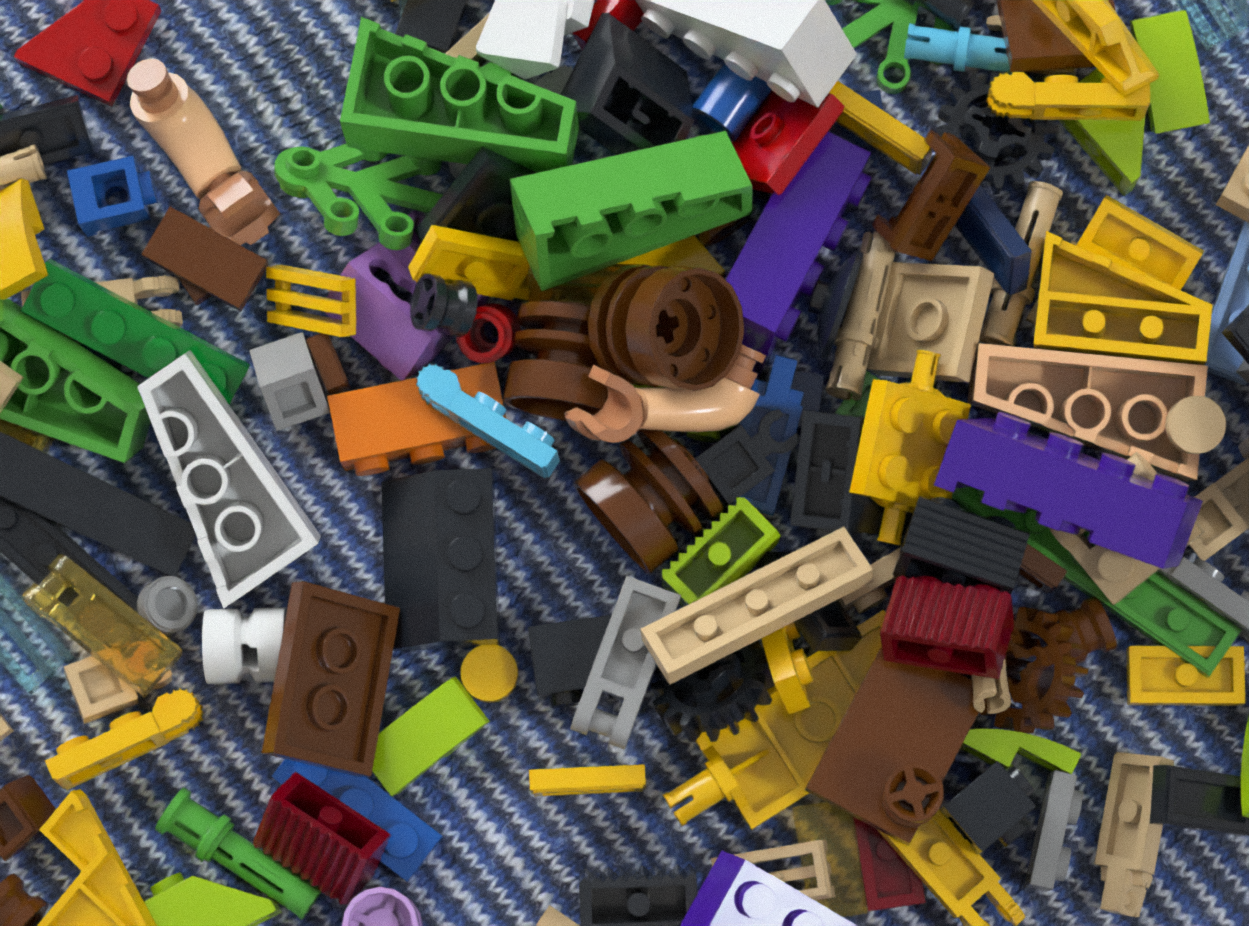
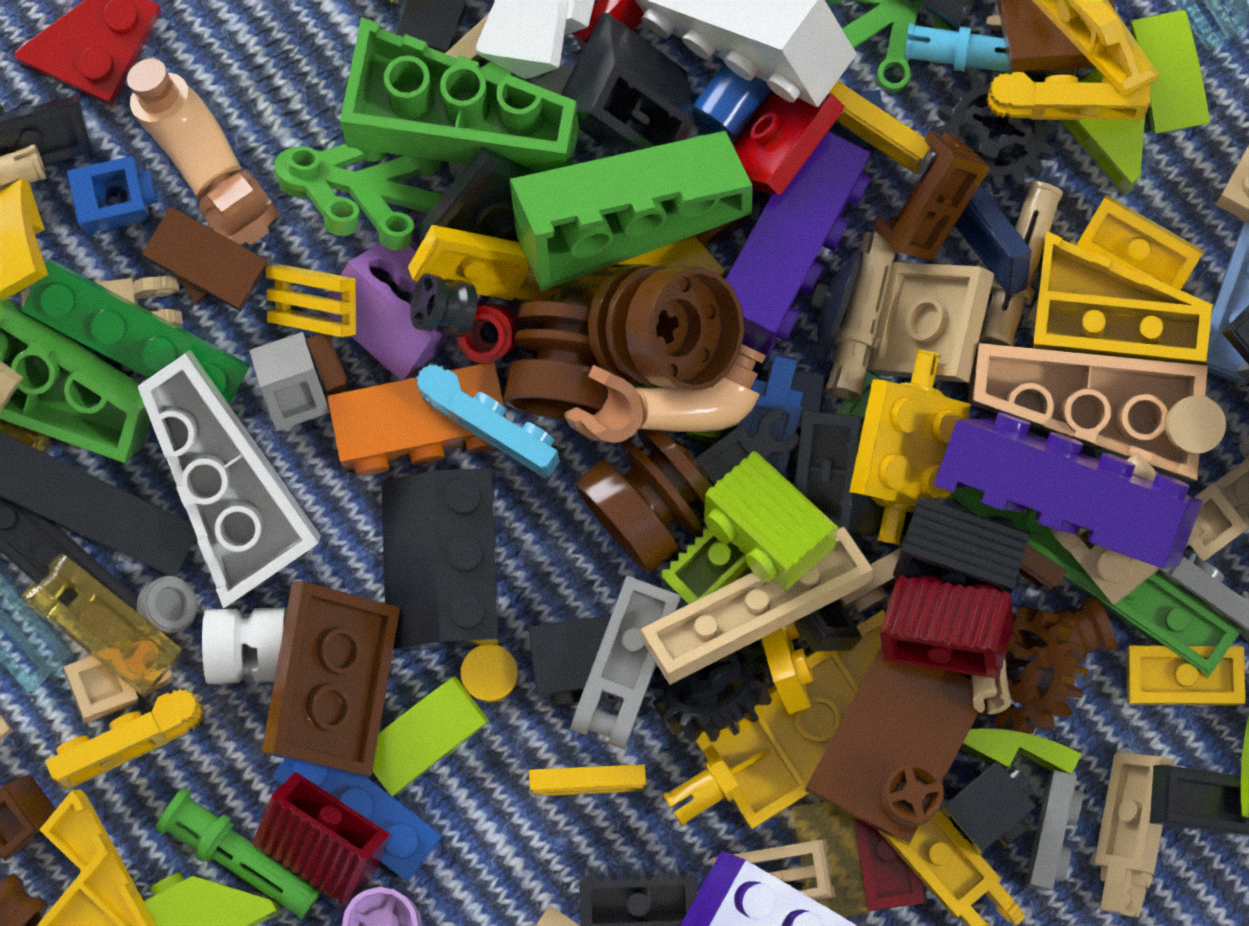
none -> lime brick [704,451,838,591]

